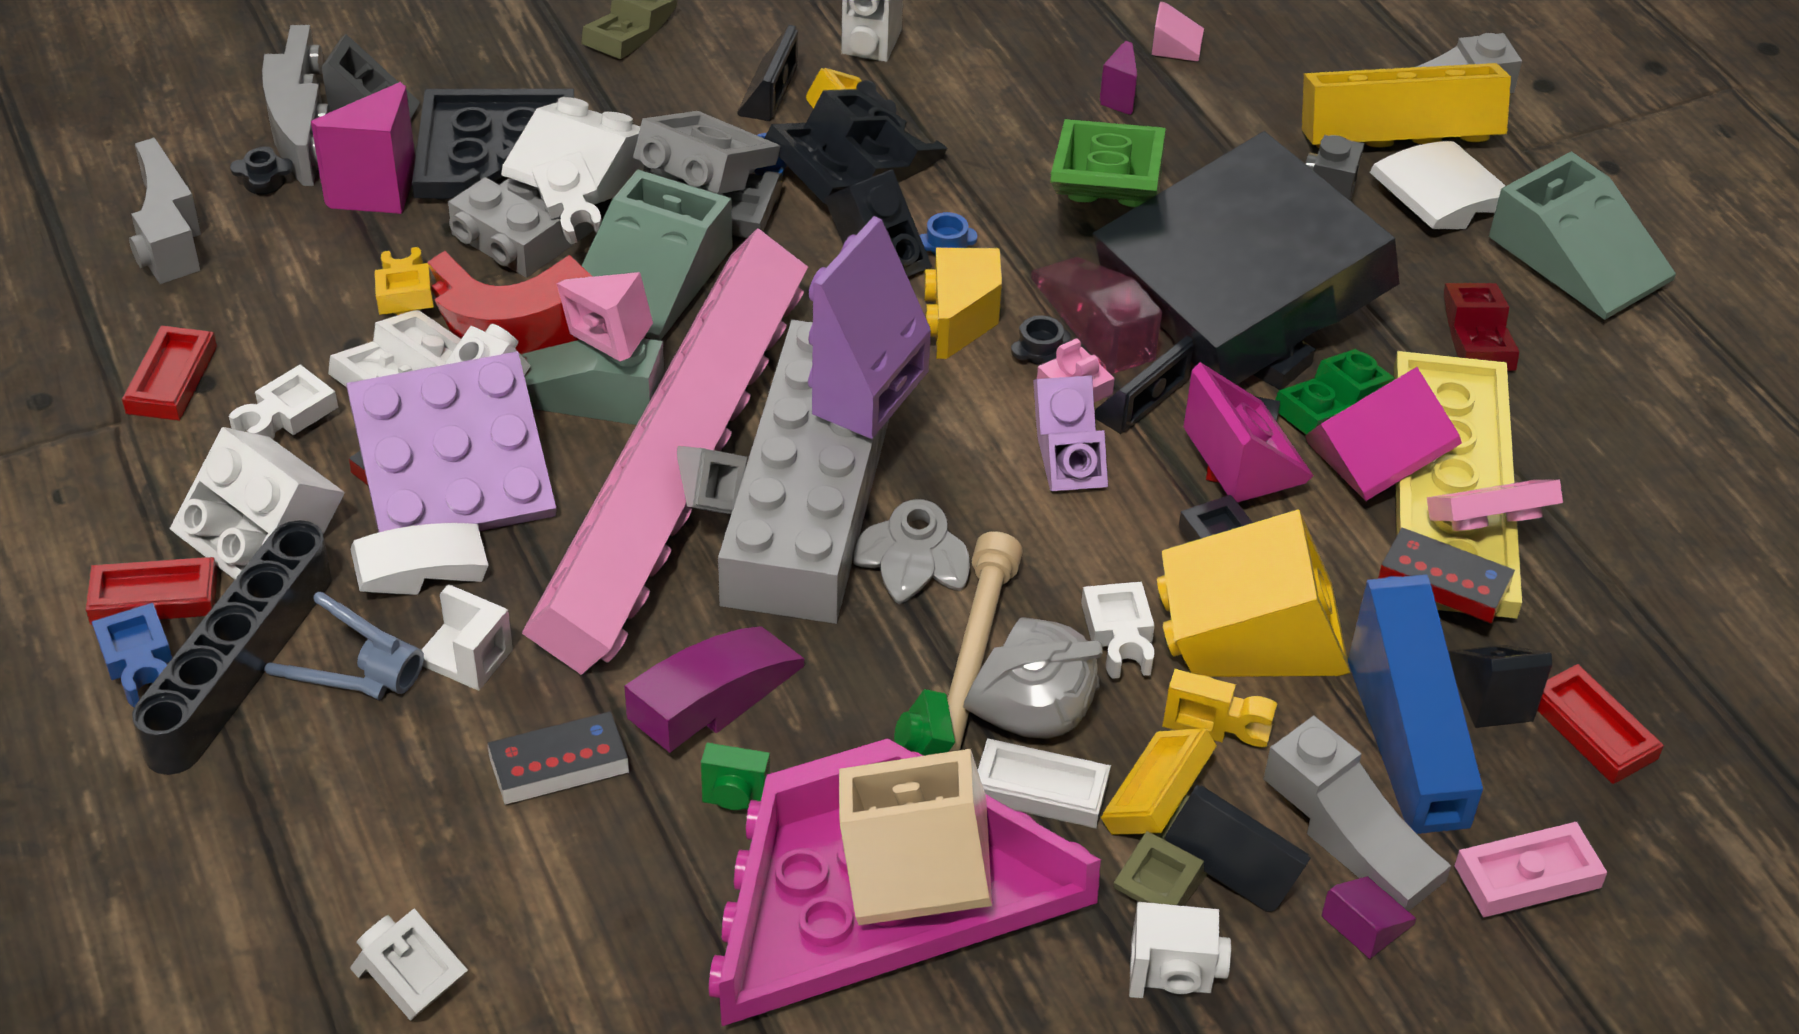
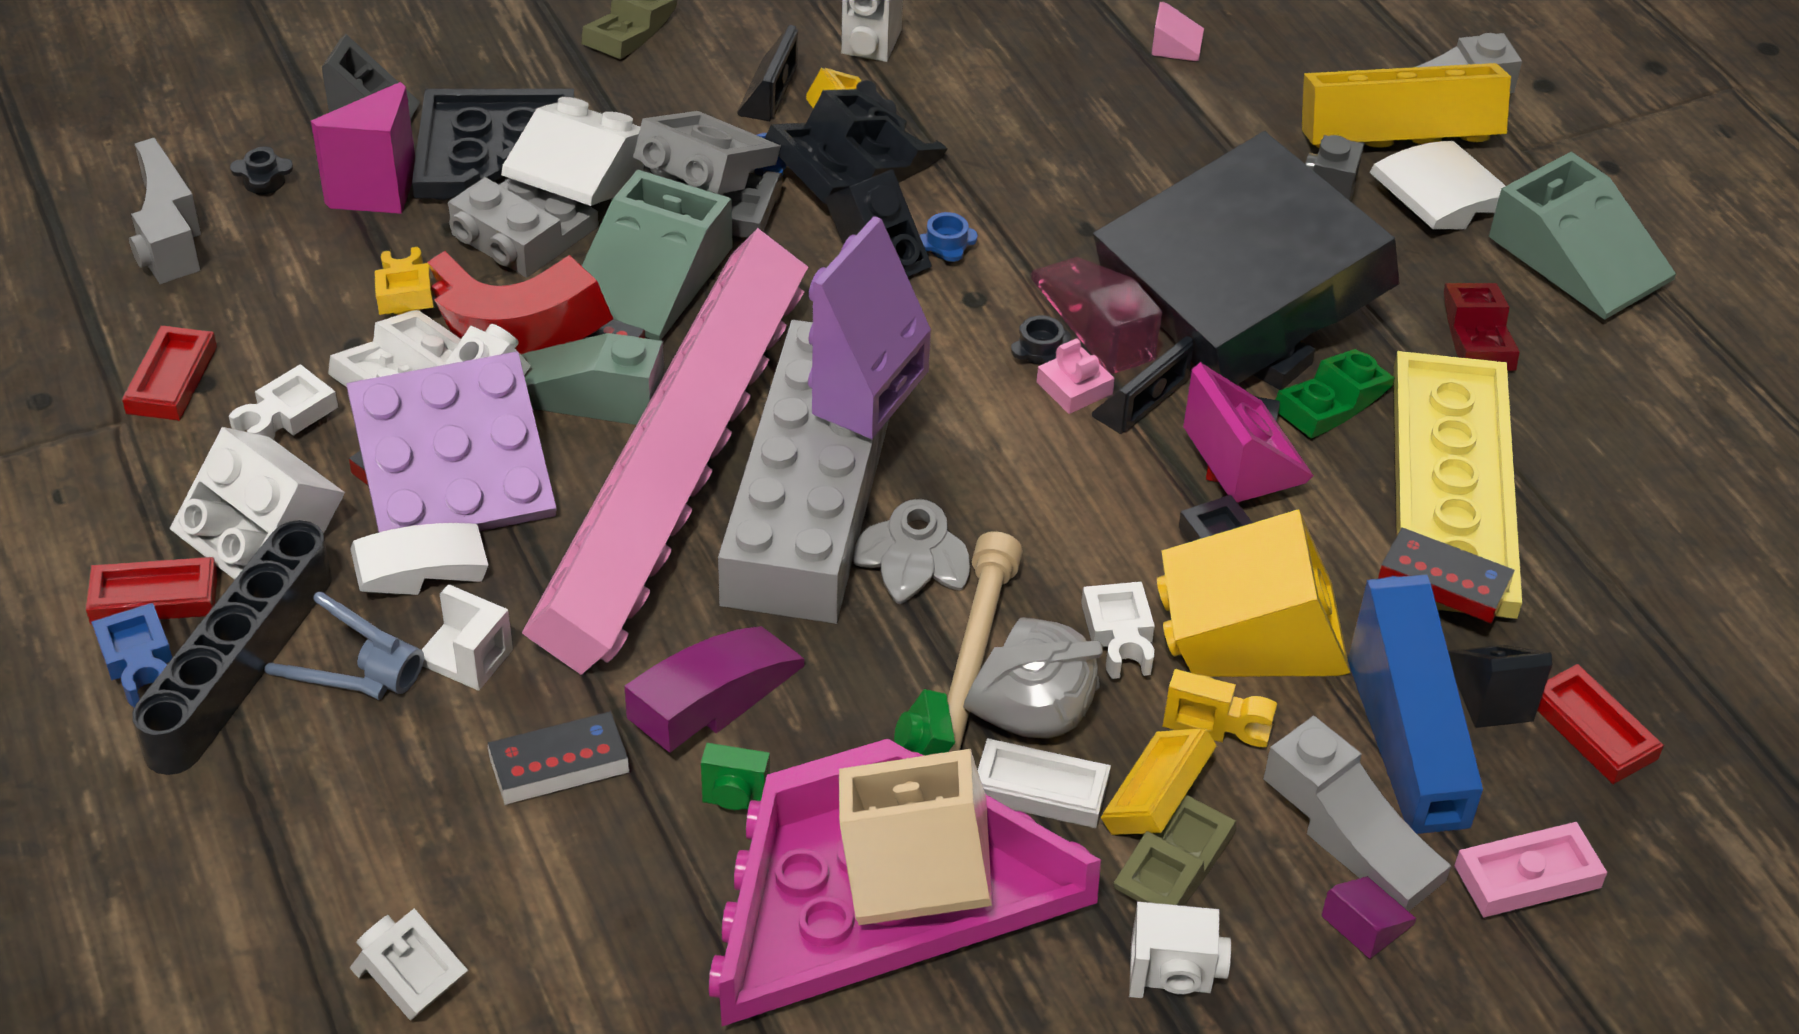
light grey slope [262,25,331,186] -> none
white plate [531,150,602,244] -> none
bright pink slope [557,272,653,361] -> none
light grey slope [677,446,747,514] -> none
yellow slope [924,248,1002,359] -> none
lavender slope [1033,375,1108,491] -> none
bright green slope [1051,119,1166,207] -> none
magenta slope [1099,41,1137,114] -> none
black slope [1163,785,1311,913] -> none
dark pink slope [1305,367,1462,501] -> none
bright pink plate [1427,480,1563,531] -> none

